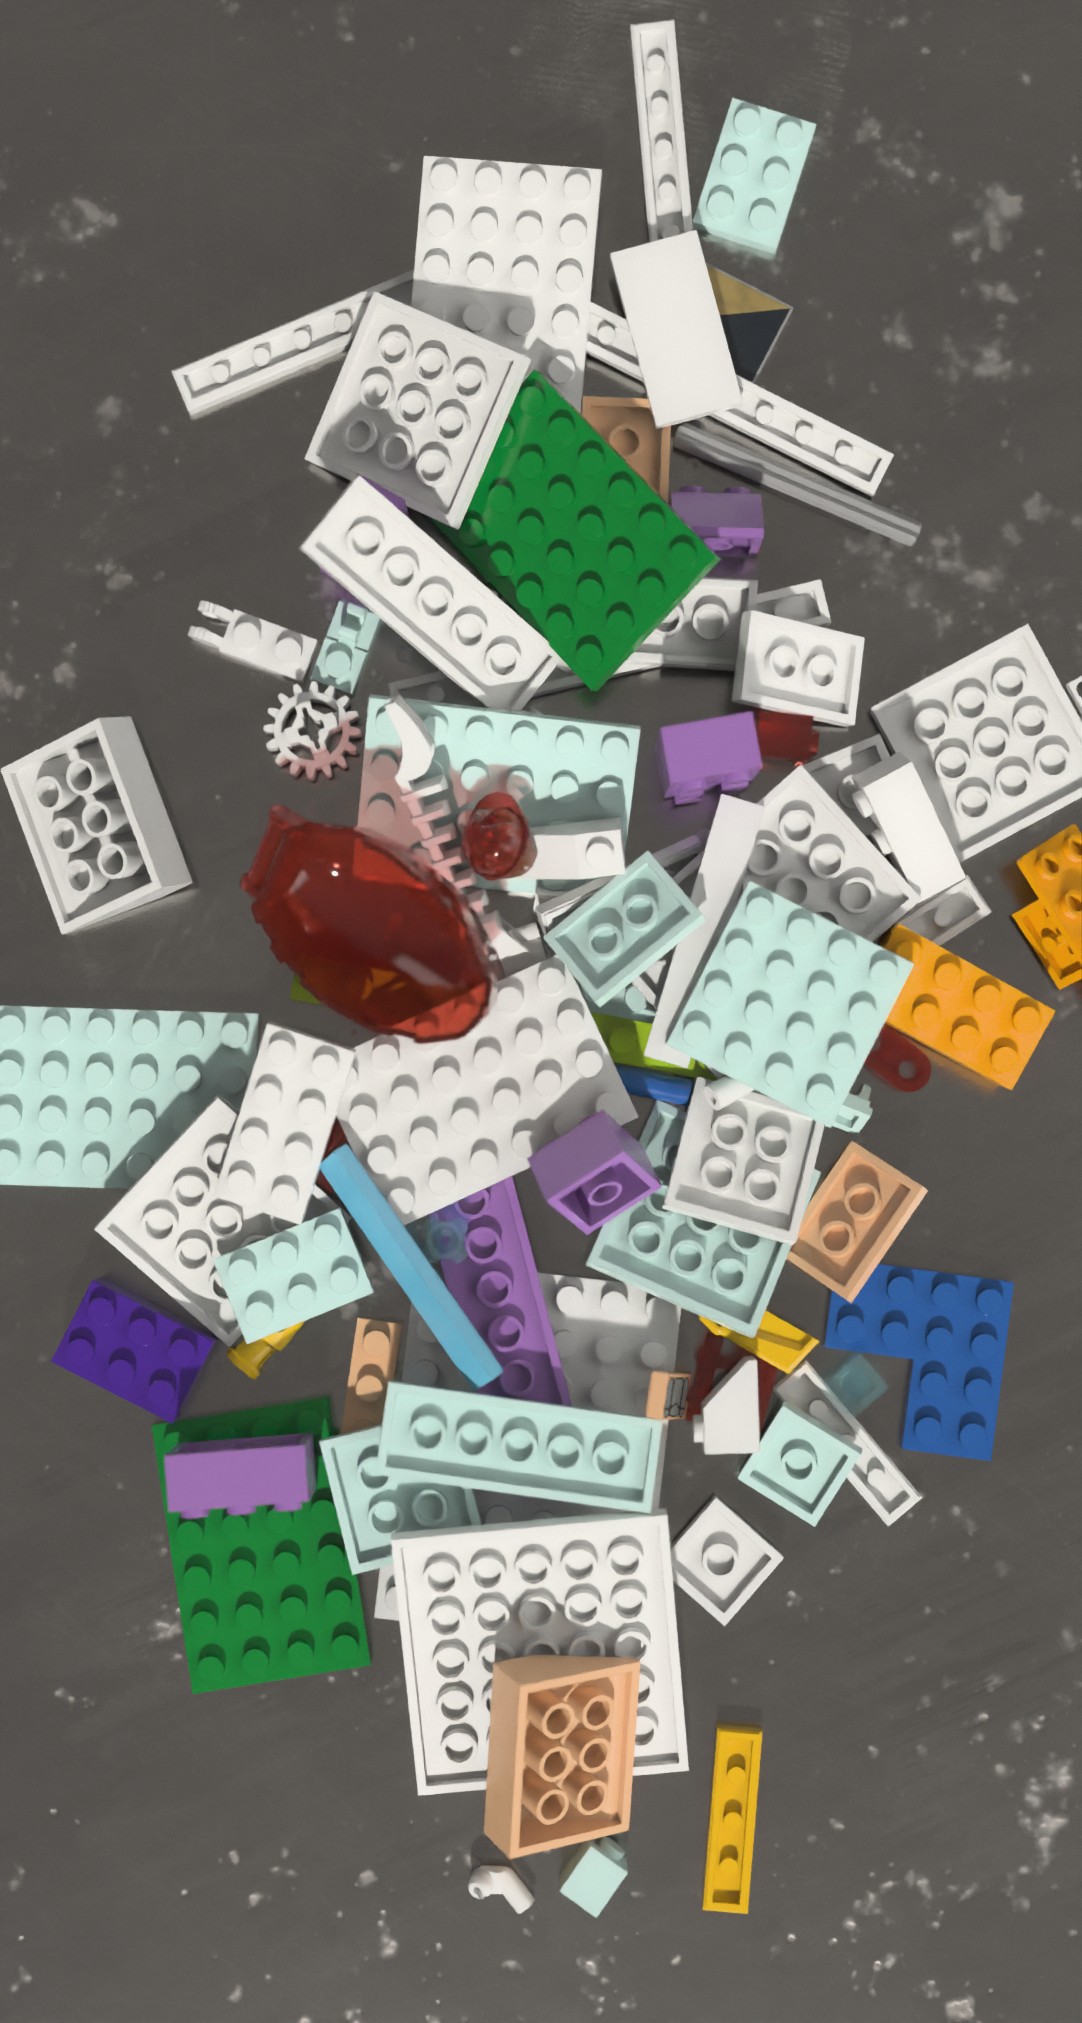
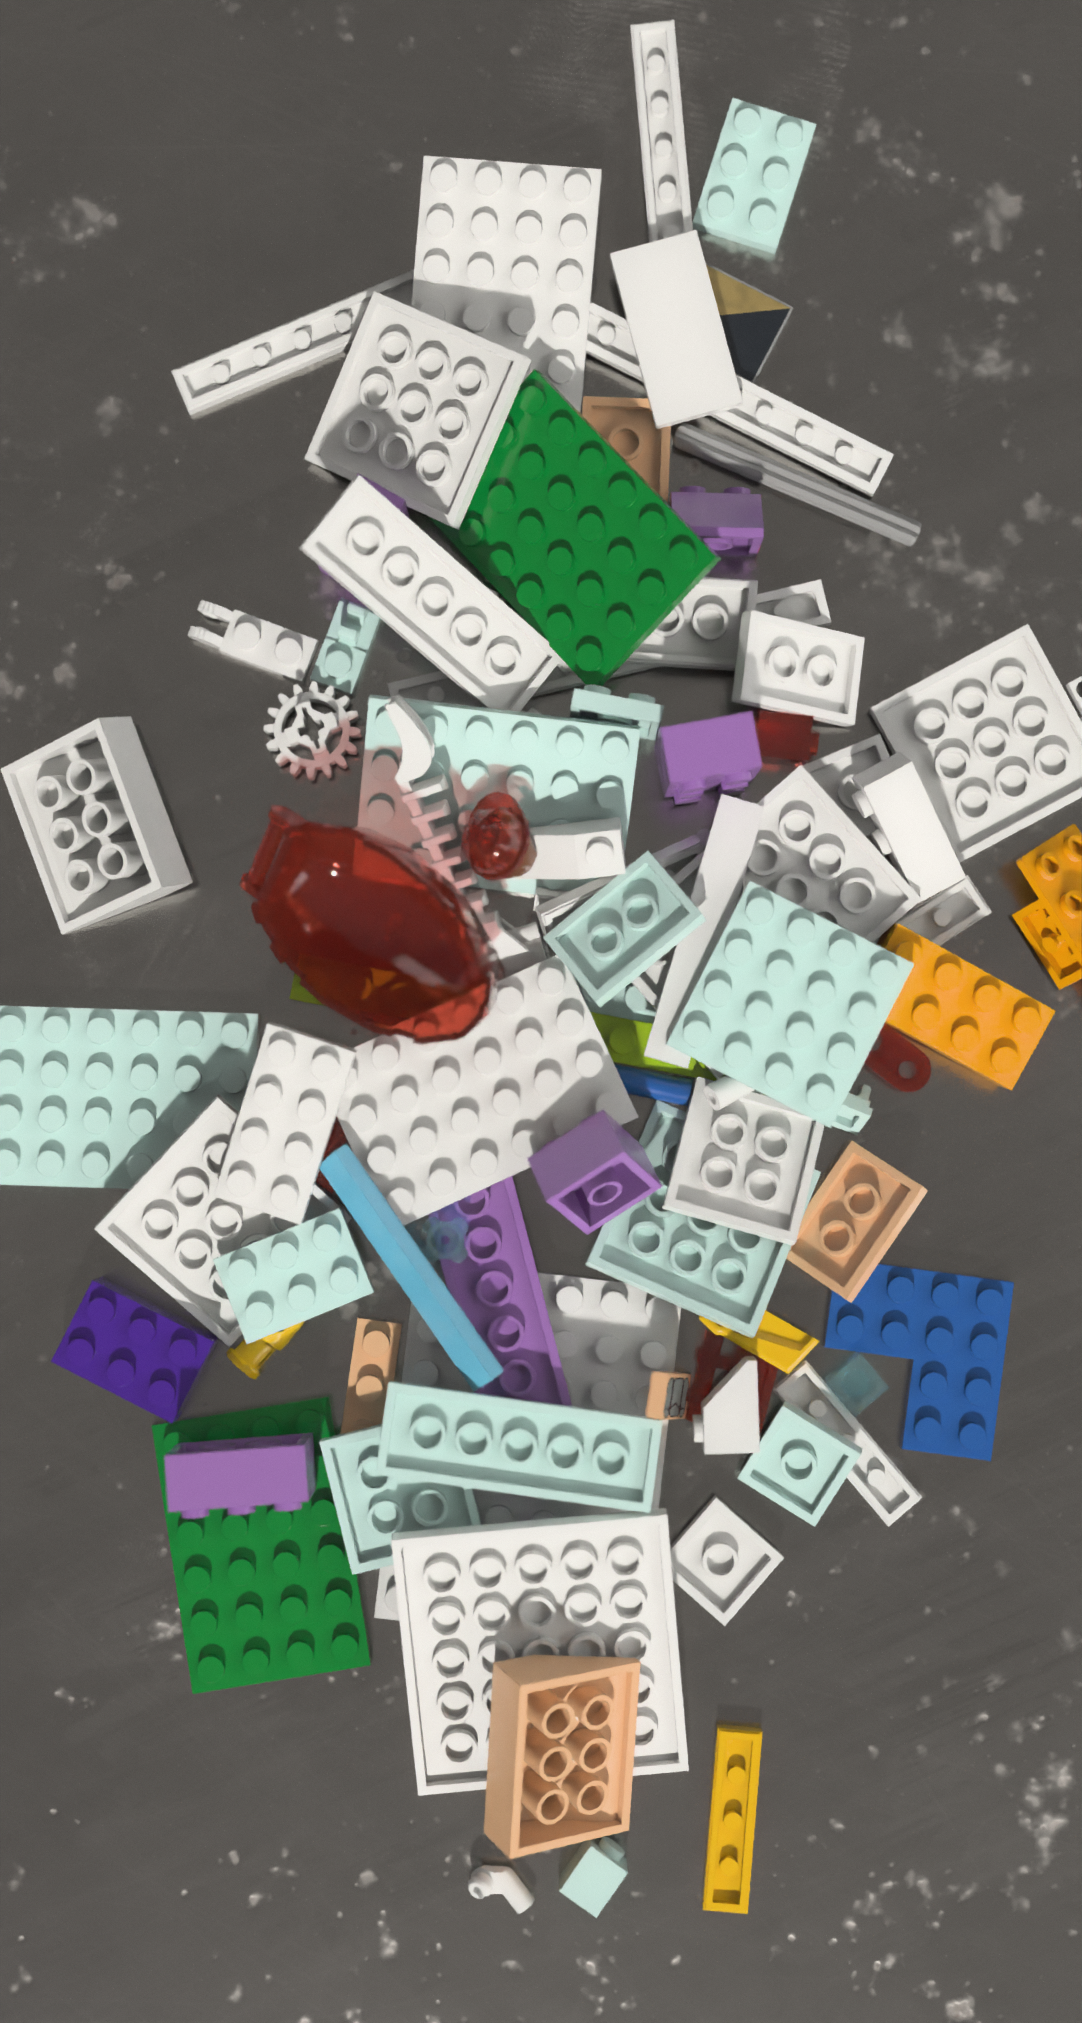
none -> light aqua plate [570,685,664,741]

